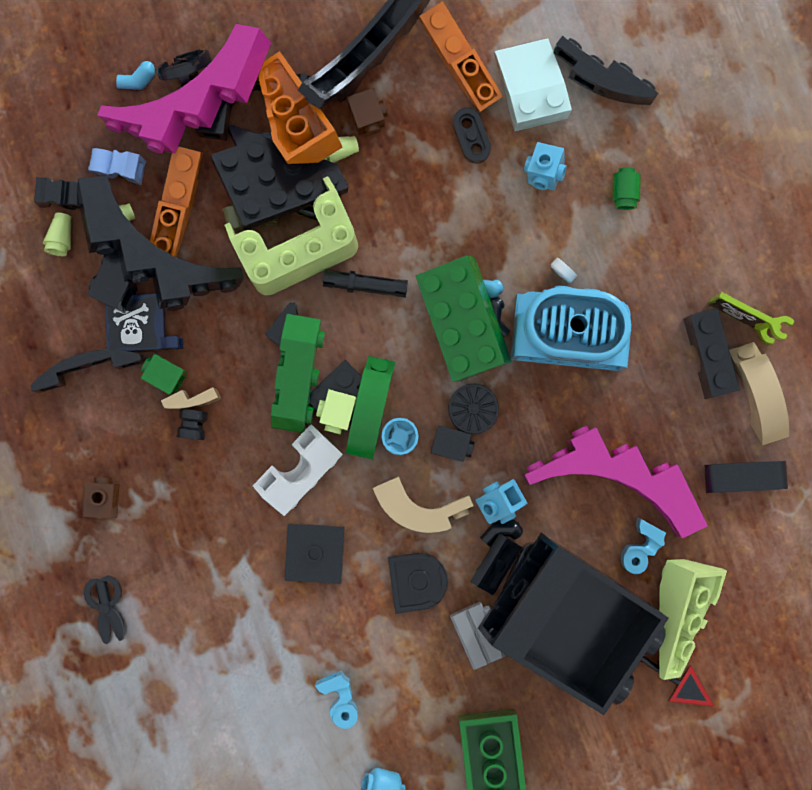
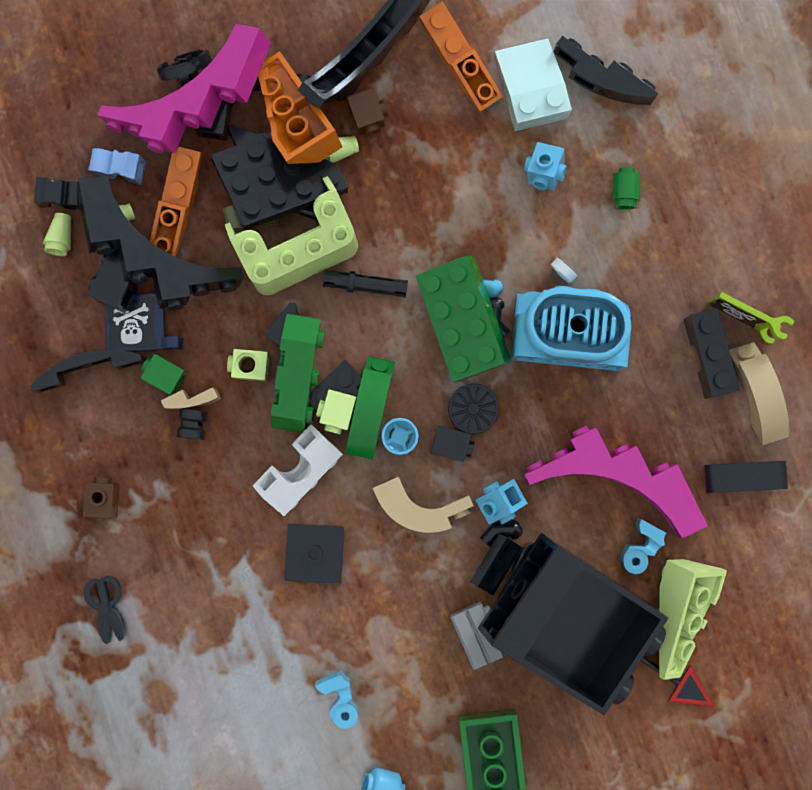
medium azure arm [116,61,155,90] -> none
black tile [388,553,448,614] -> none
black plate [453,108,491,164] -> none
none -> yellowish green brick [227,349,270,382]

